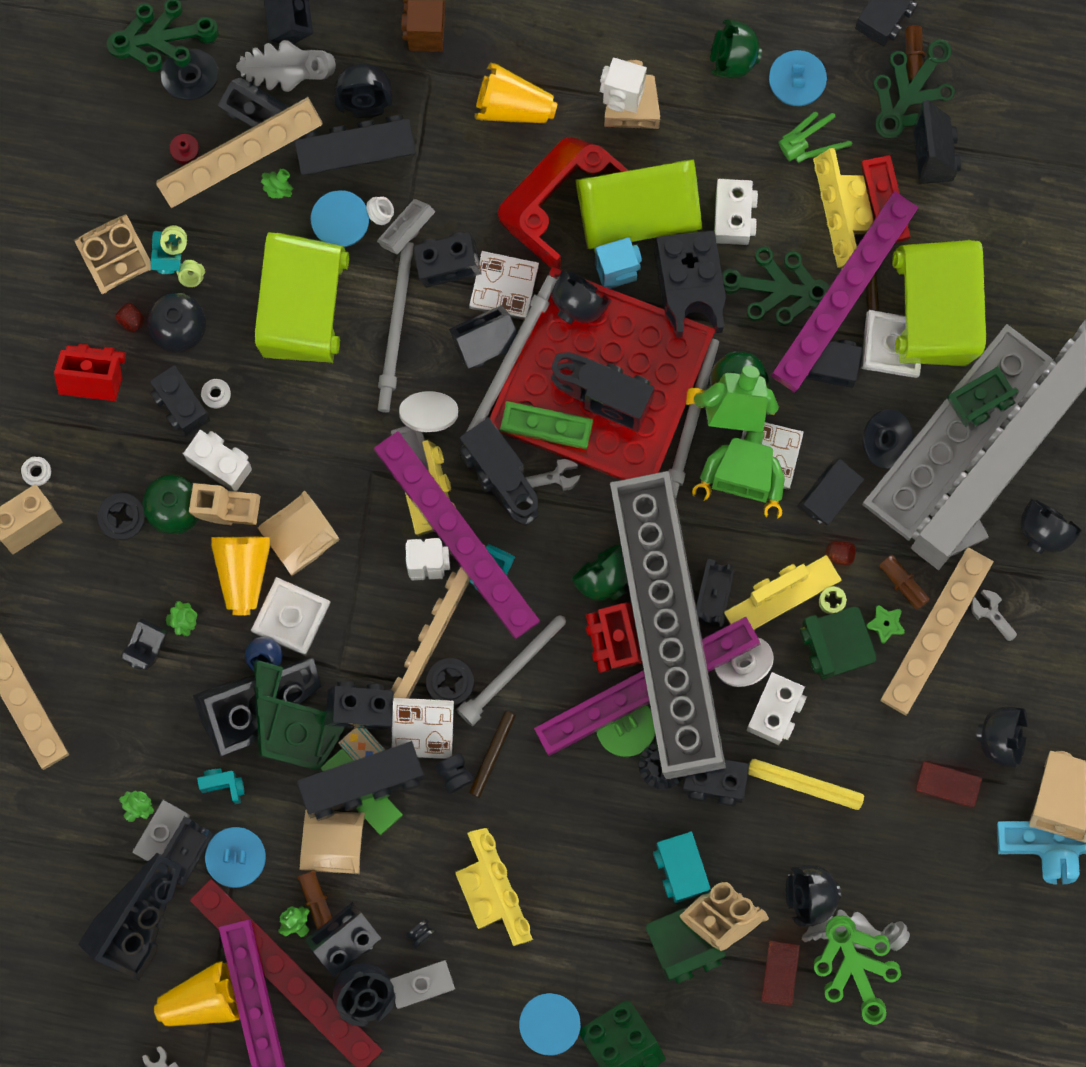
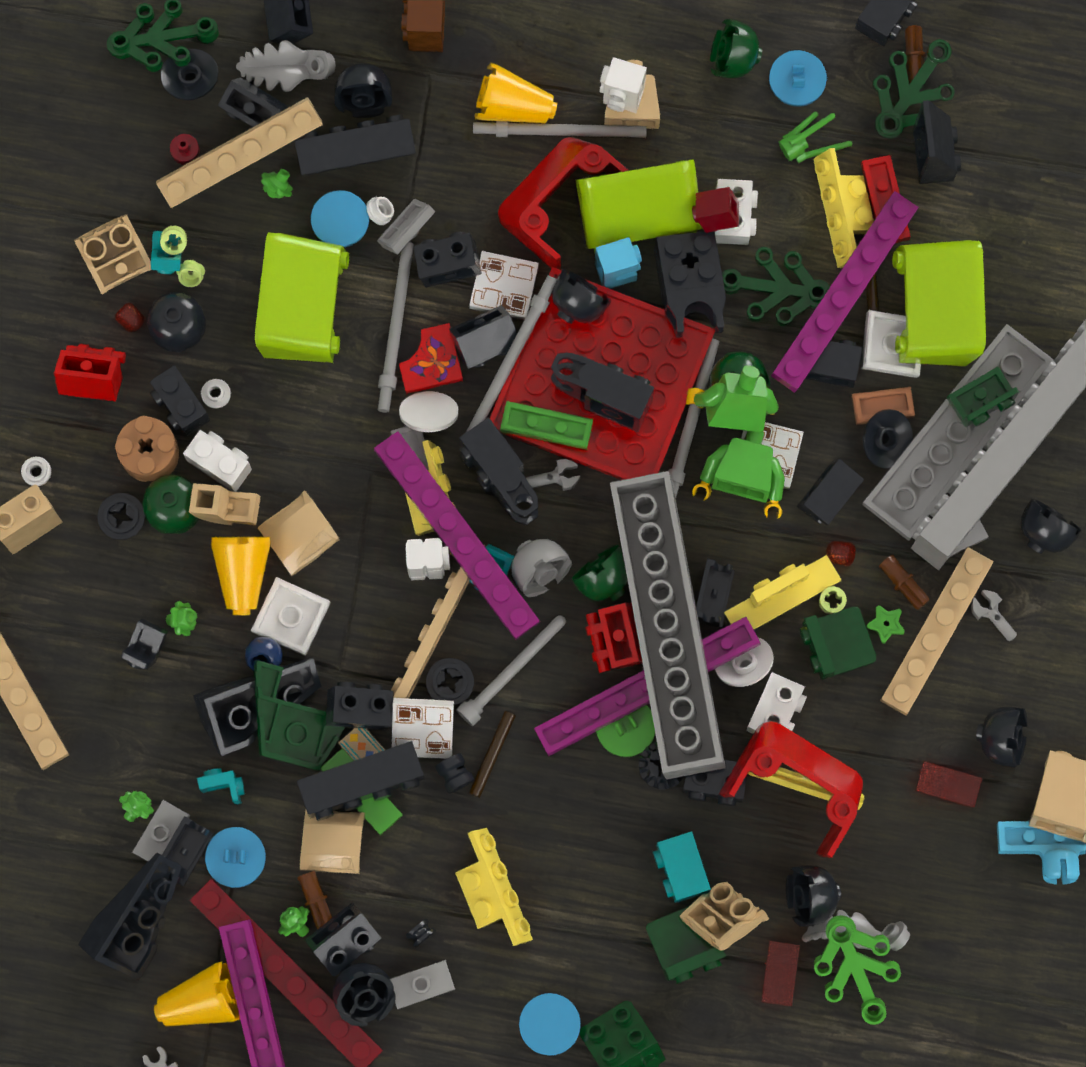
none -> medium nougat brick [115,416,179,482]
none -> red tile [399,323,463,394]
none -> light grey bar [473,121,647,138]
none -> light grey cylinder [511,539,572,597]
none -> dark red brick [692,187,739,233]
none -> red windscreen [719,721,863,858]
none -> nougat tile [852,387,915,425]

